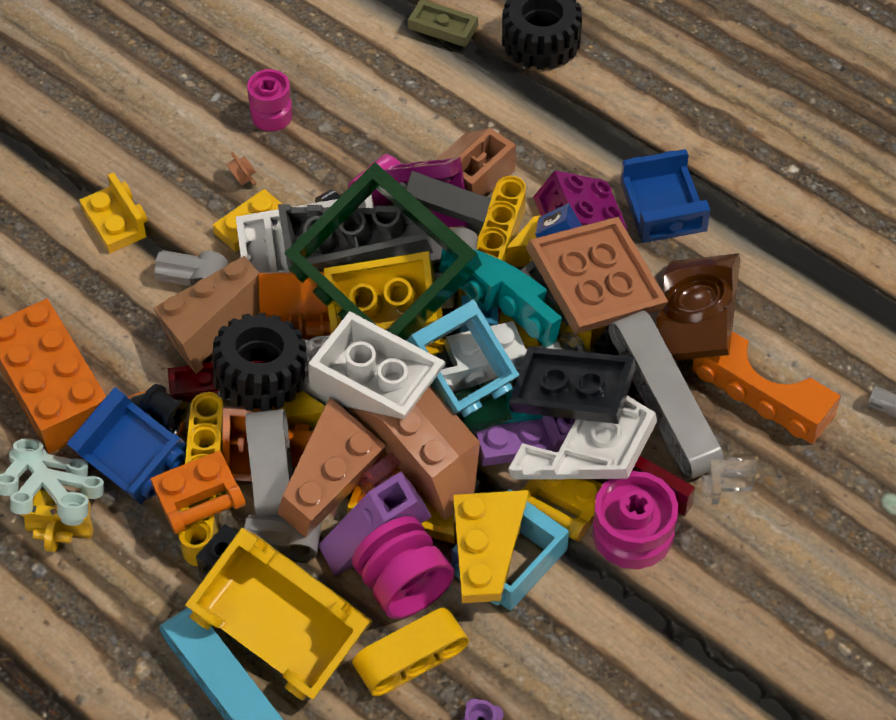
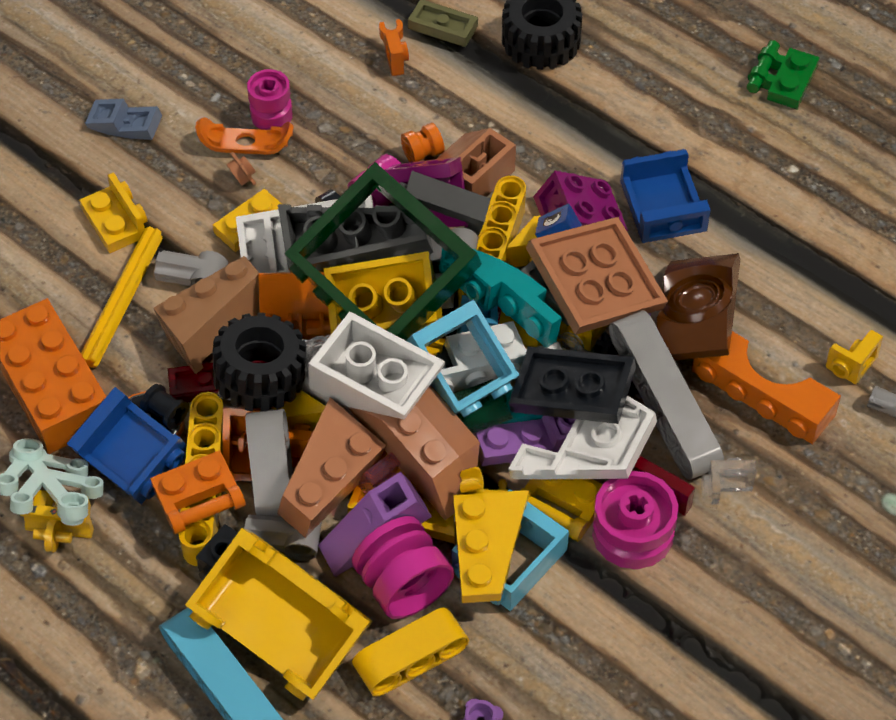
none -> yellow axle [81,226,163,368]
none -> sand blue slope [85,99,162,140]
none -> orange piece [195,117,294,155]
none -> orange plate [379,19,409,76]
none -> orange wheel [401,123,445,162]
none -> yellow piece [460,467,508,494]
none -> green plate [746,40,820,109]
none -> yellow bracket [826,330,883,385]

